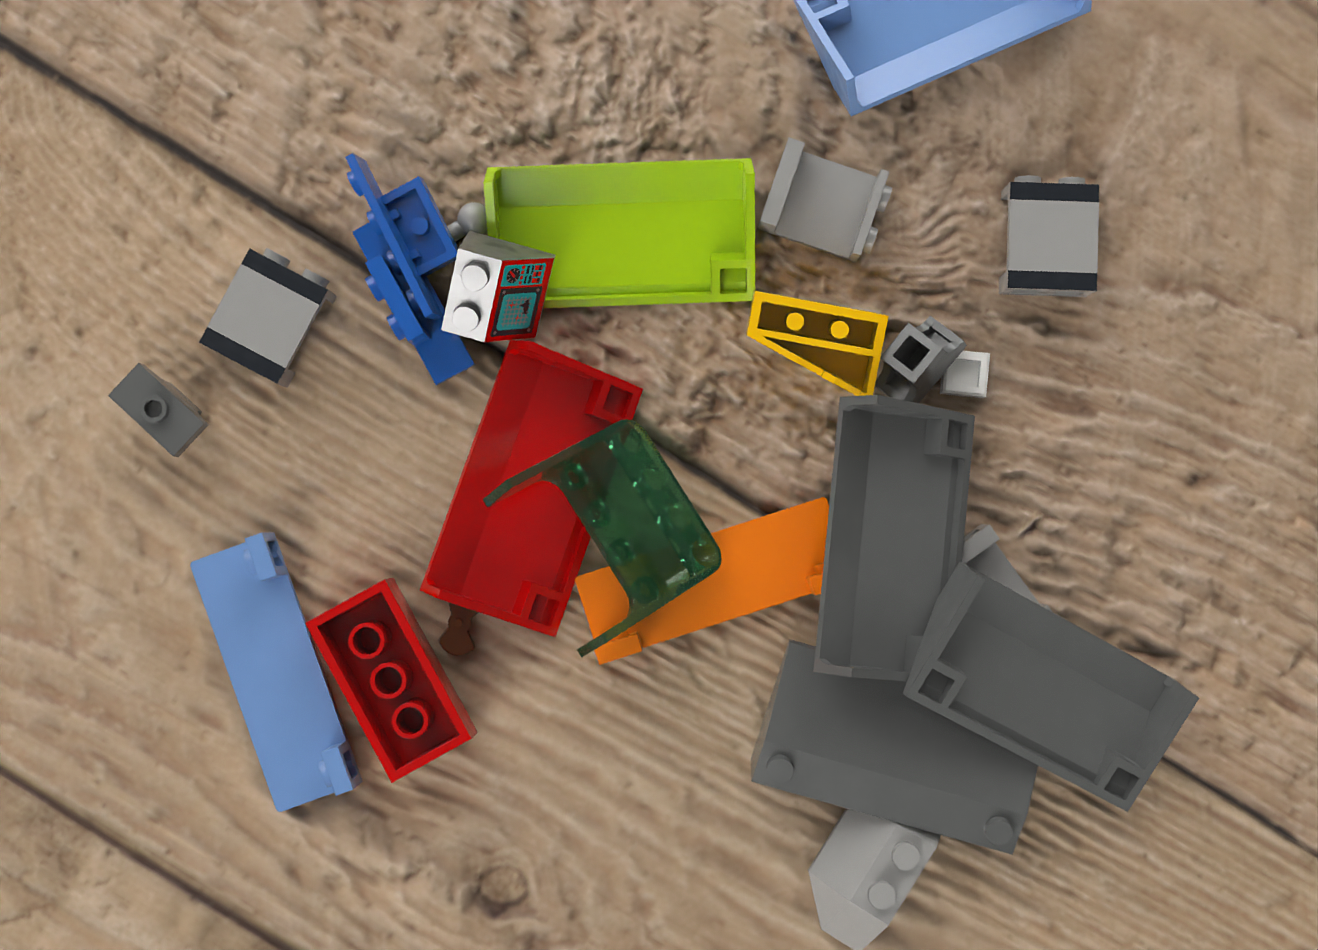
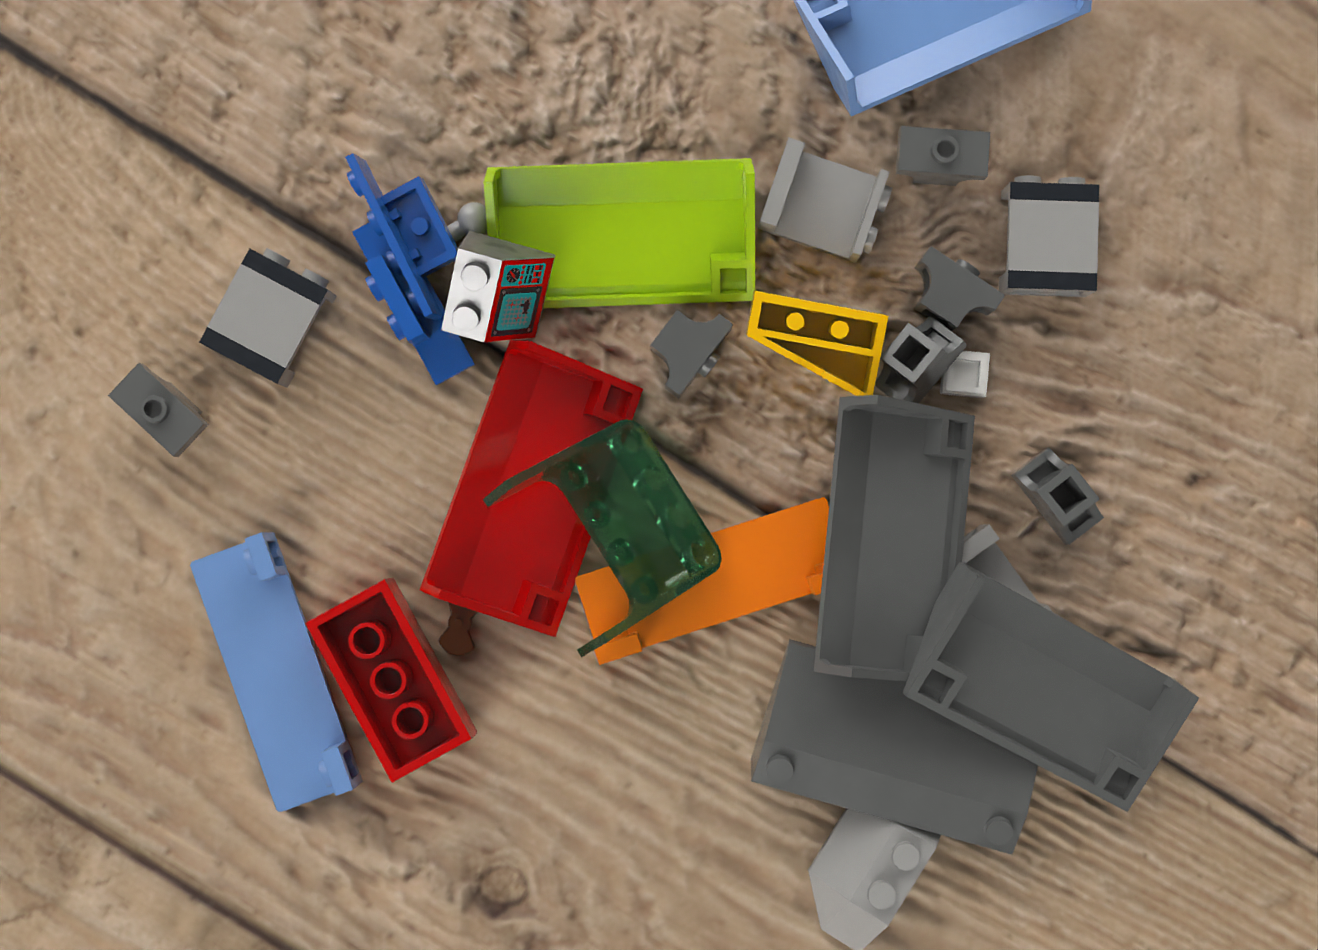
none -> dark grey brick [650,310,733,399]
none -> dark grey brick [896,126,990,186]
none -> dark grey brick [913,246,1005,331]
none -> dark grey brick [1011,447,1104,545]

